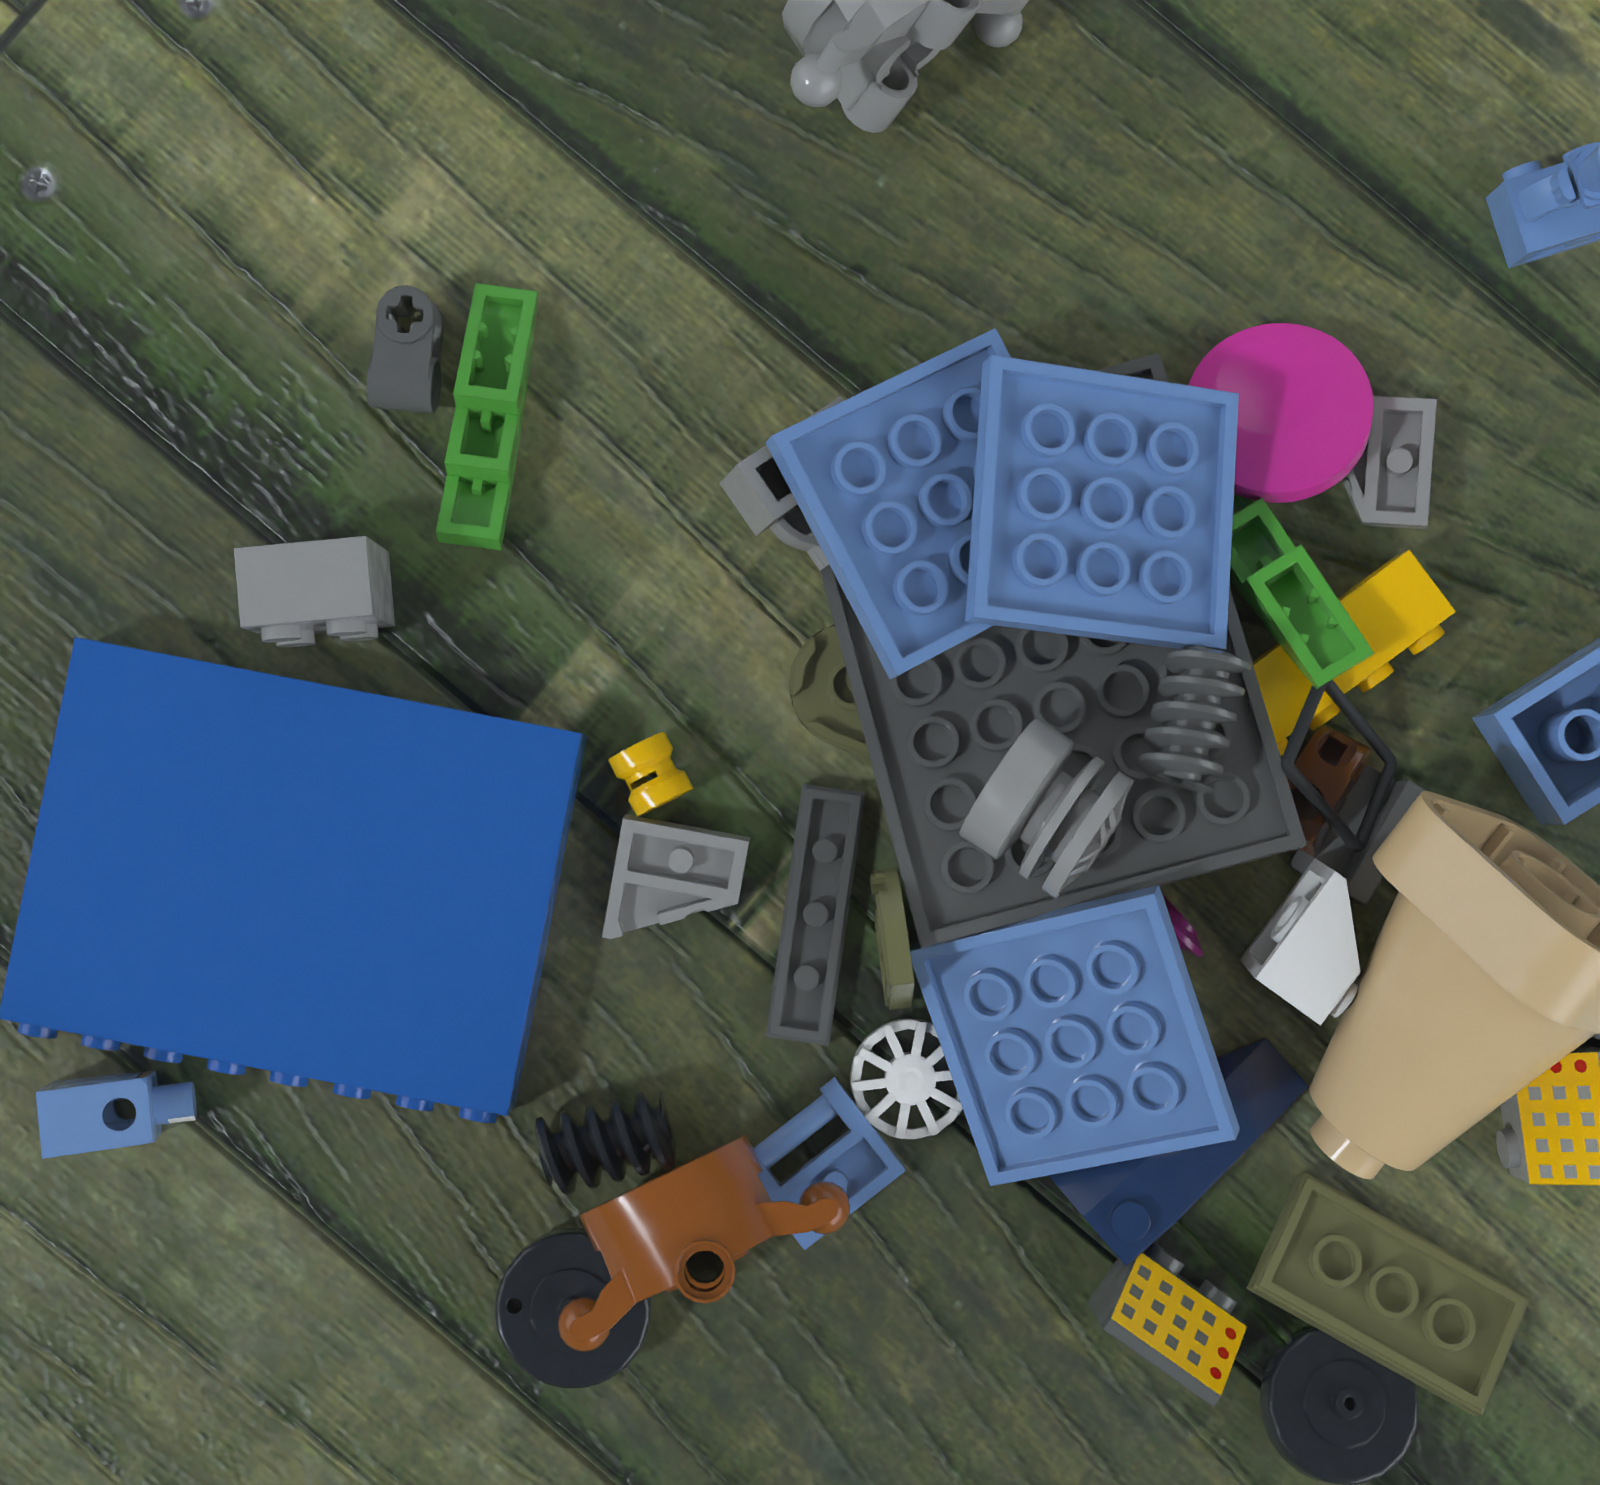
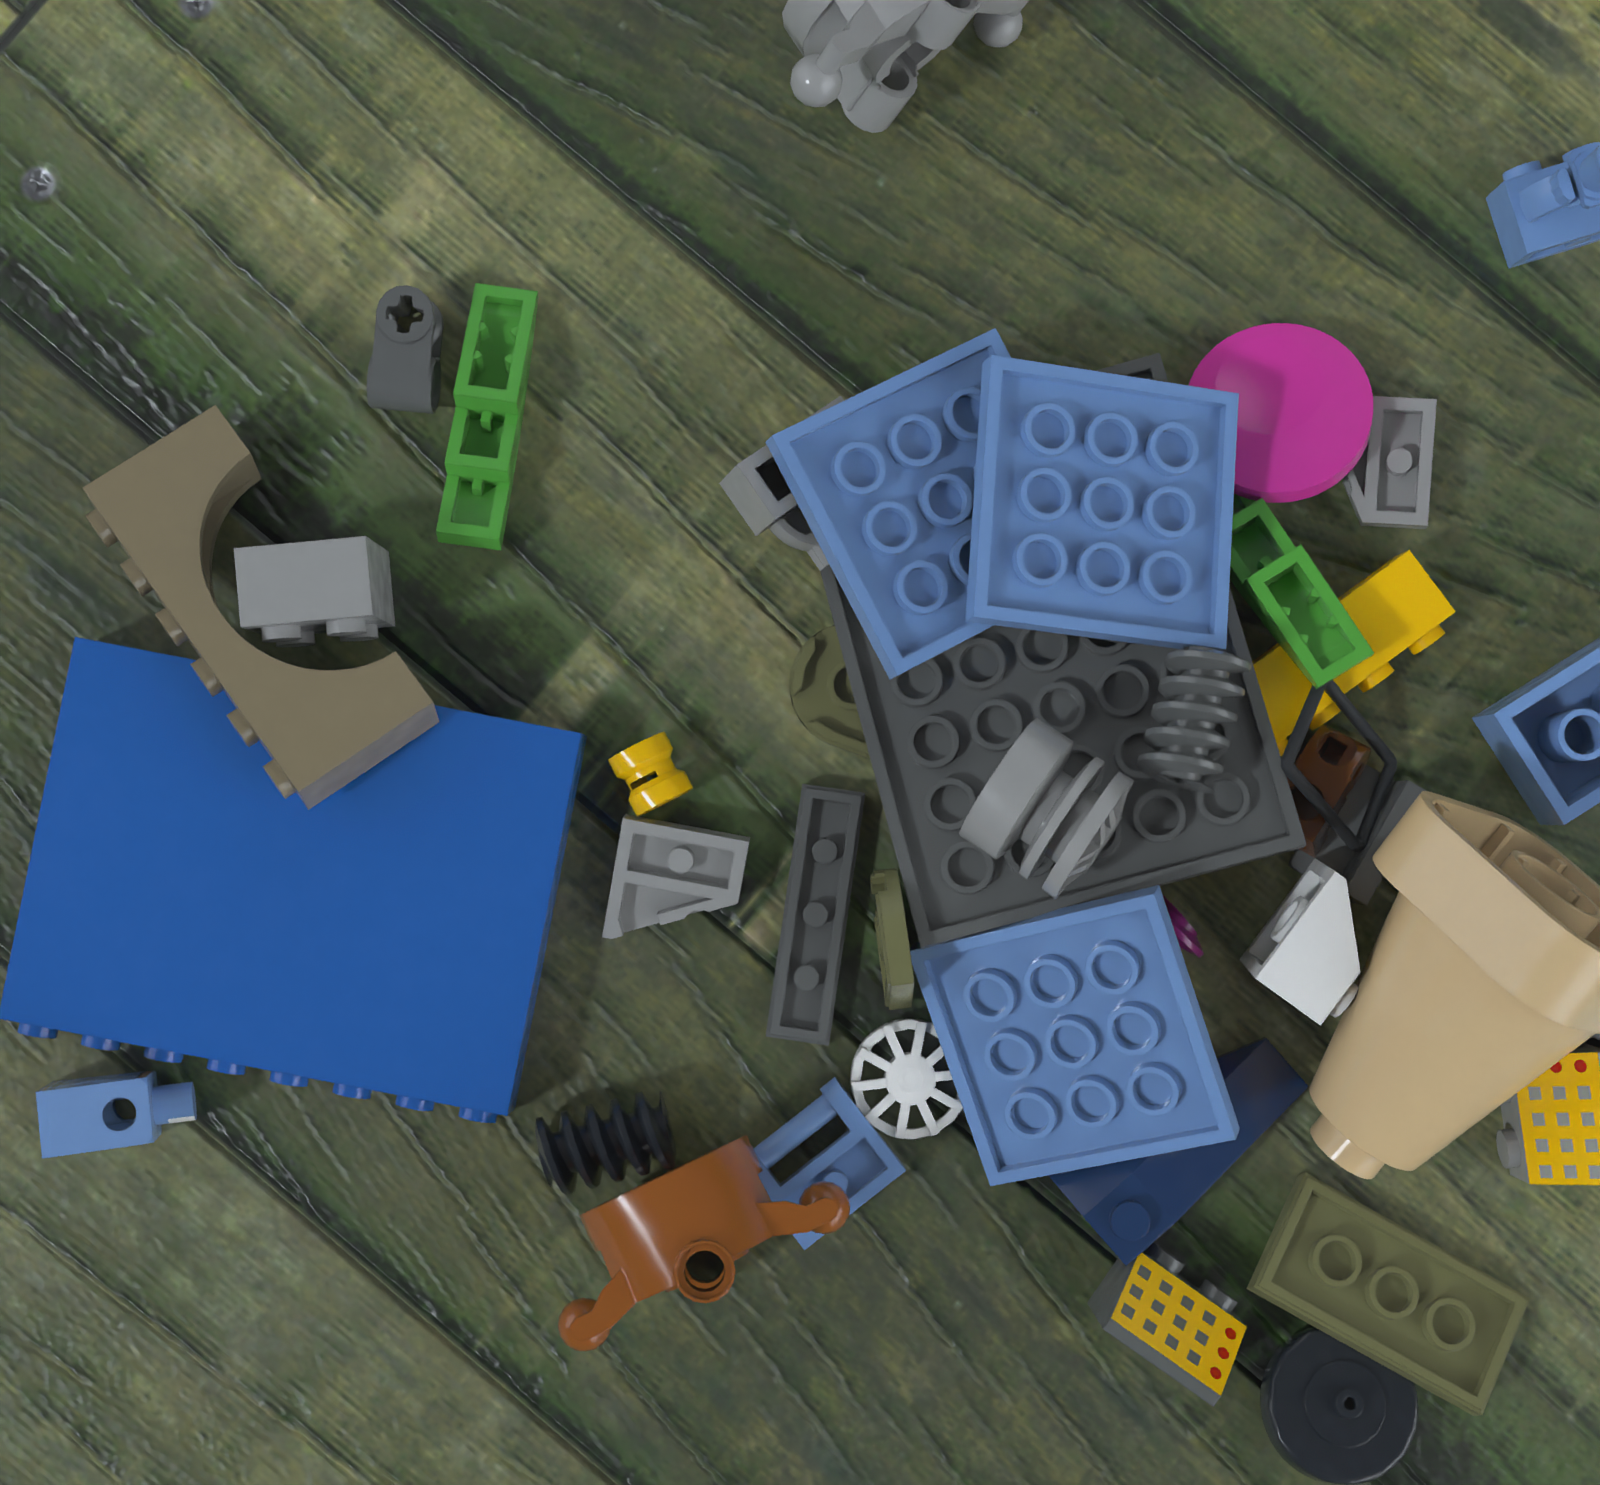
black wheel [495,1228,652,1388] -> none
none -> dark tan arch [83,405,440,810]

